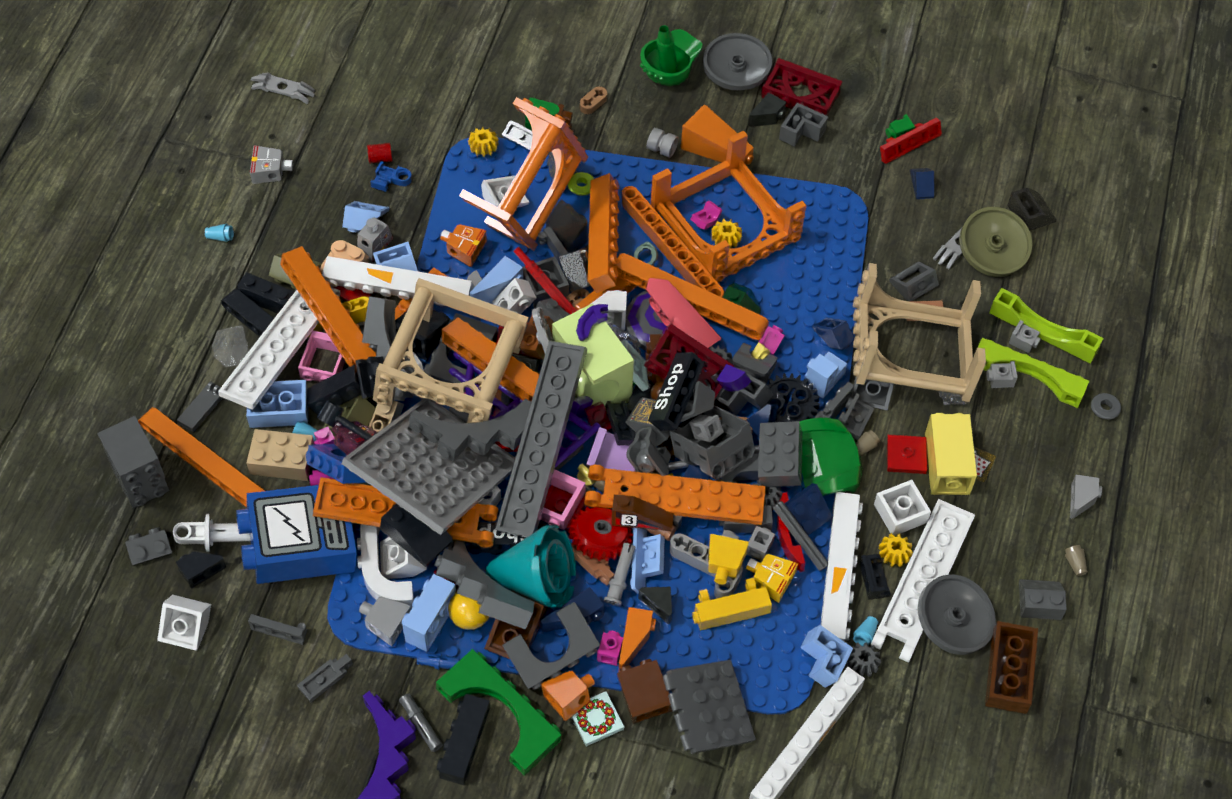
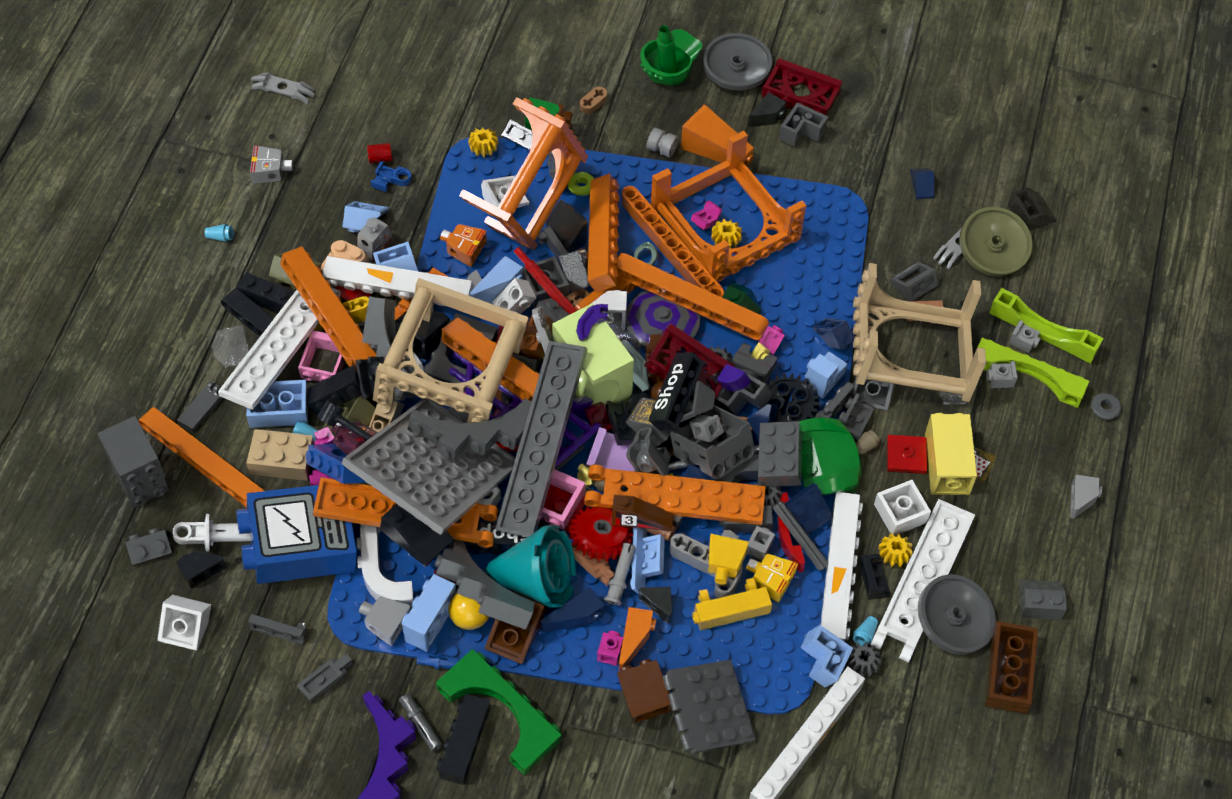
white slope [380,537,427,579] -> none
dark grey arch [502,602,600,690] -> none
orange torso [541,671,595,721] -> none
tile [572,691,624,746] -> none
coral panel [646,278,721,348] -> none
red hinge [880,118,942,164] -> none
green brick [885,114,915,139] -> none
dark tan cone [1065,545,1088,576] -> none

